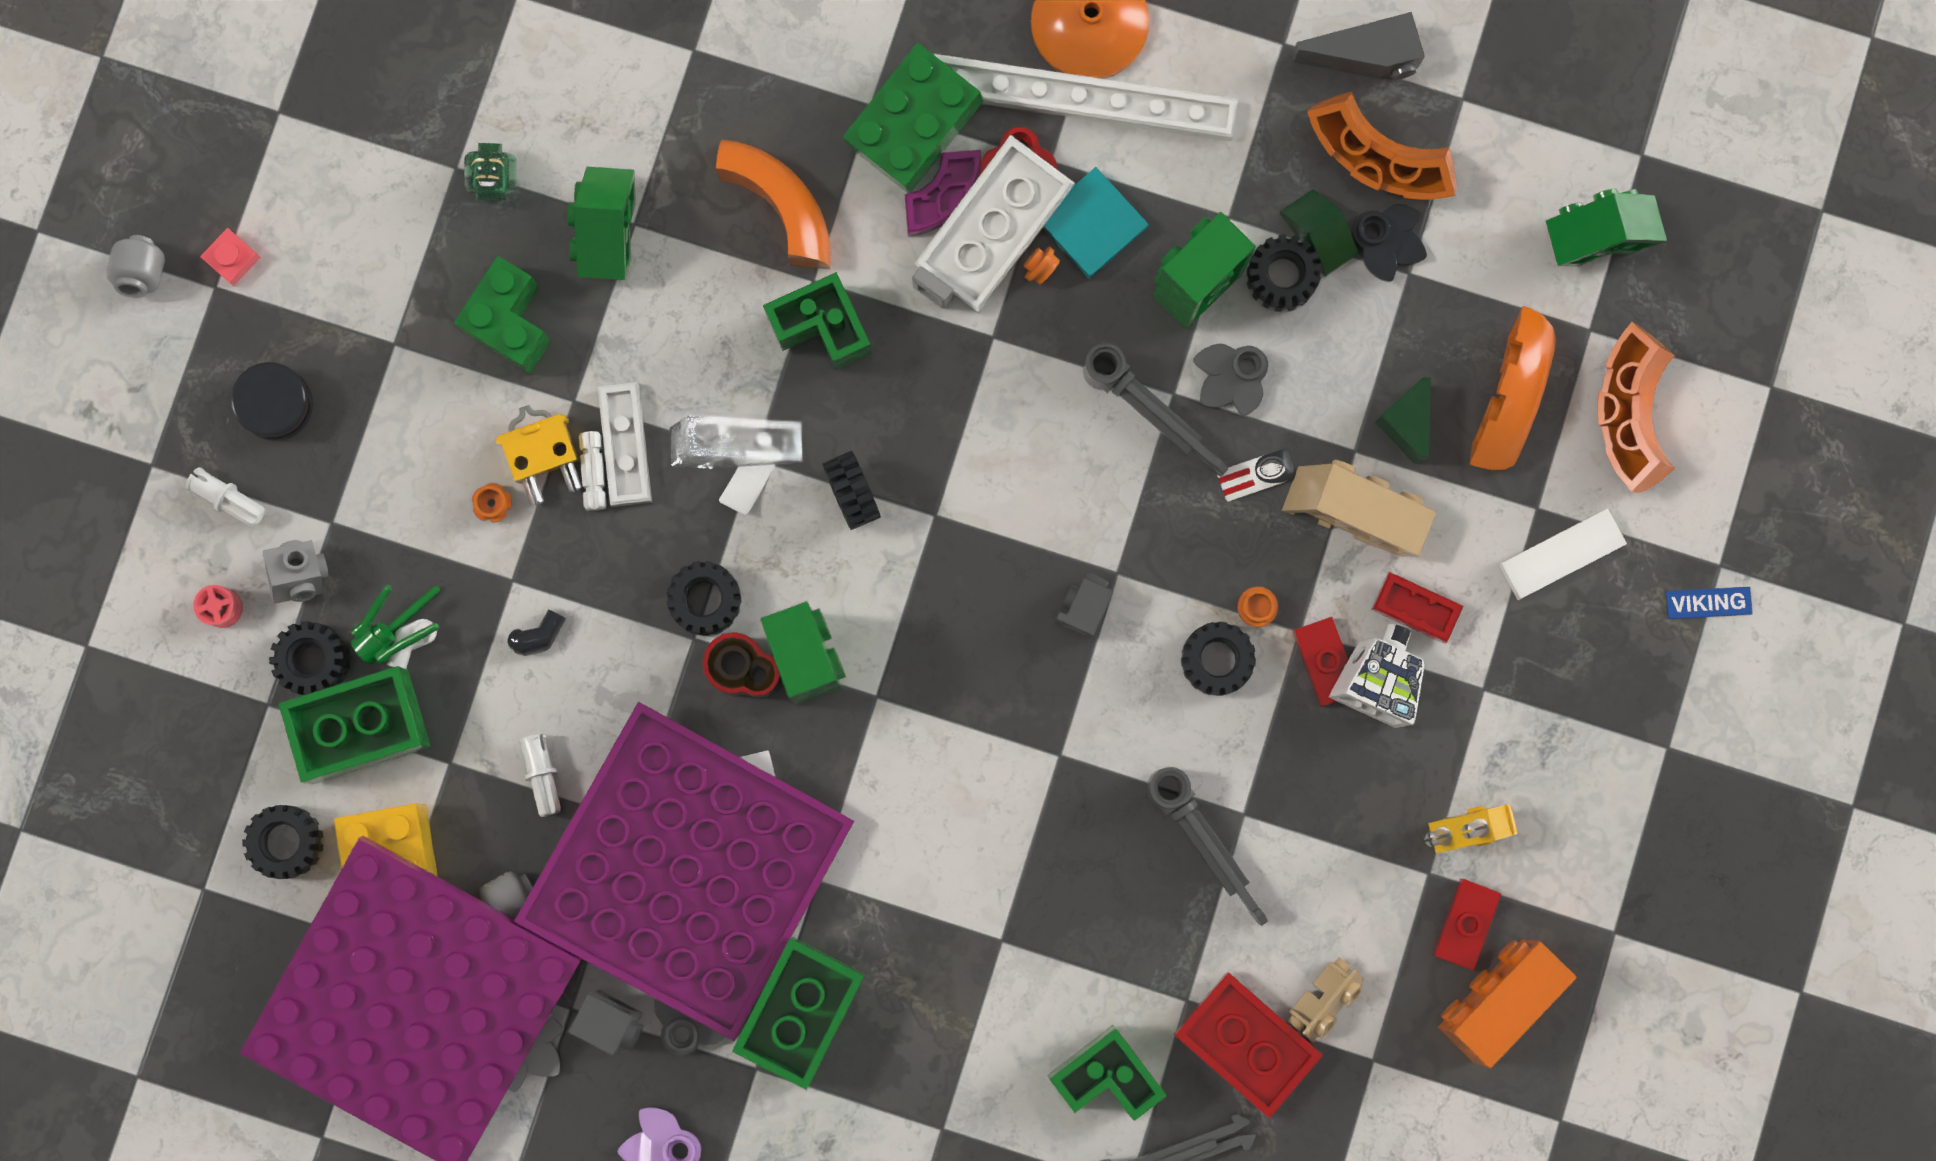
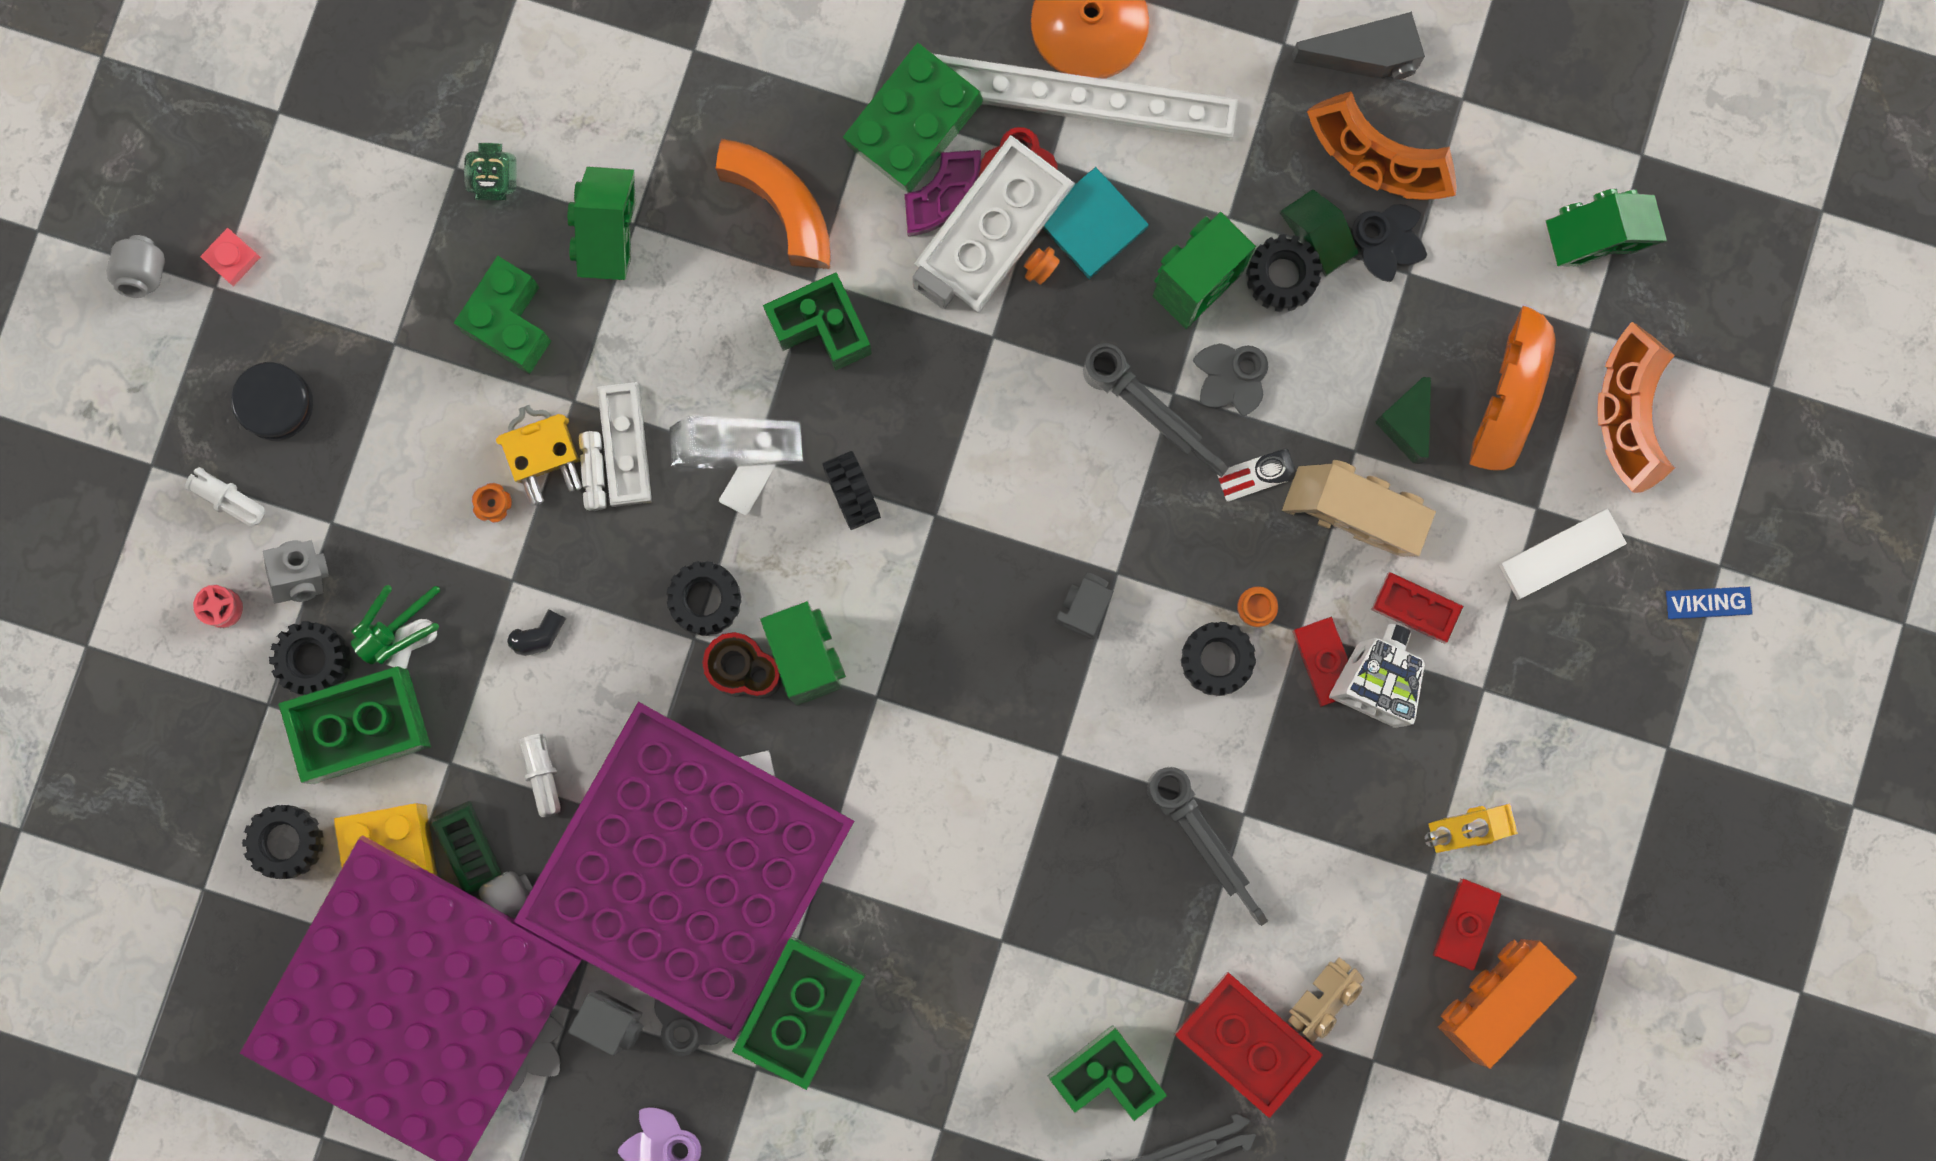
none -> dark green slope [431,801,502,894]

